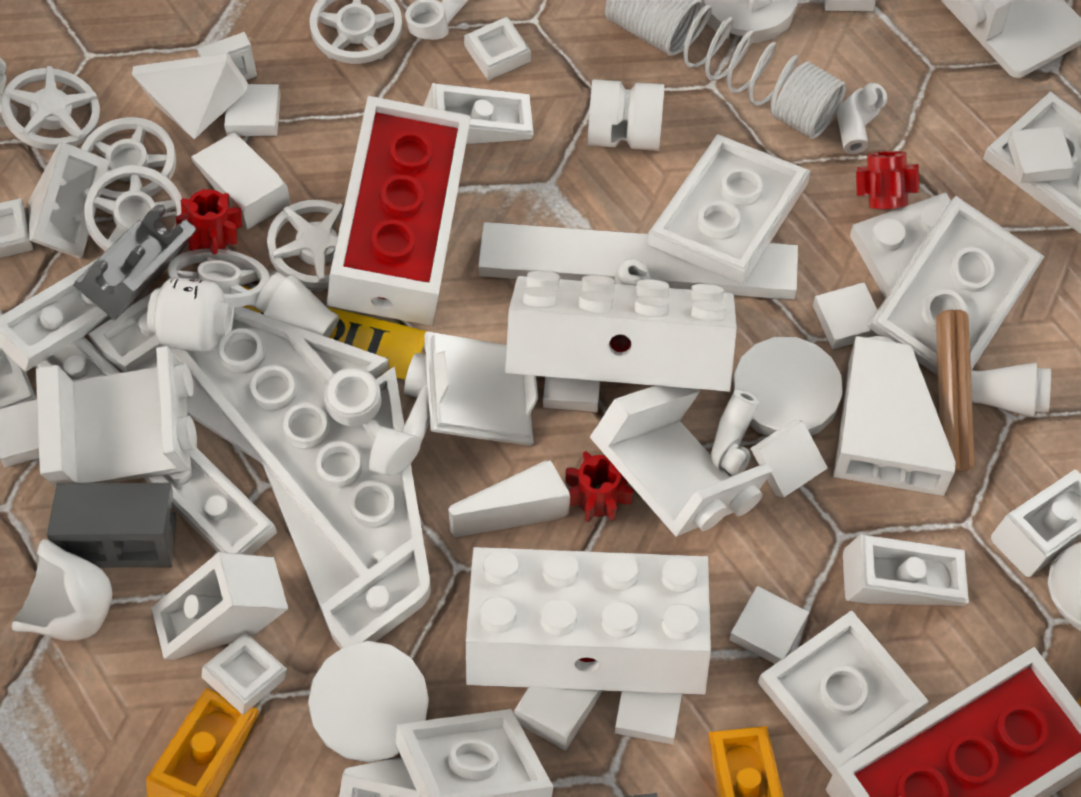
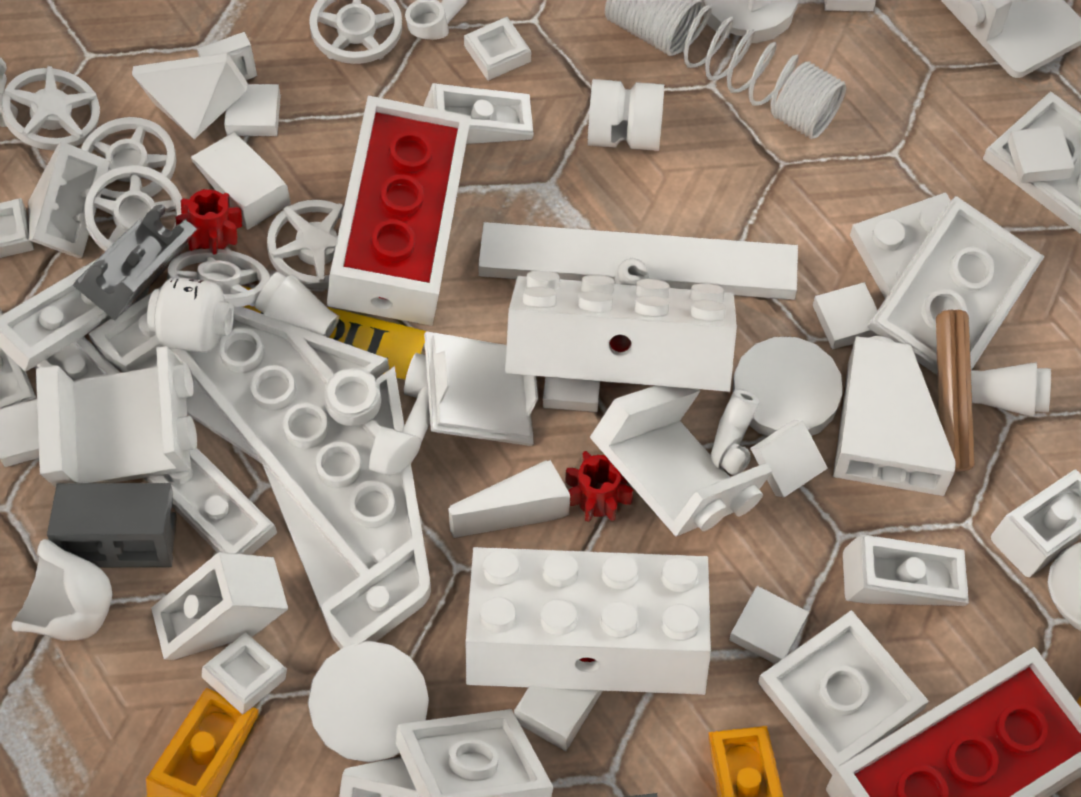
white tile [615,691,682,745] -> none
white tile [647,134,810,285] -> none
white arm [837,83,887,154] -> none
red gear [856,151,920,209] -> none

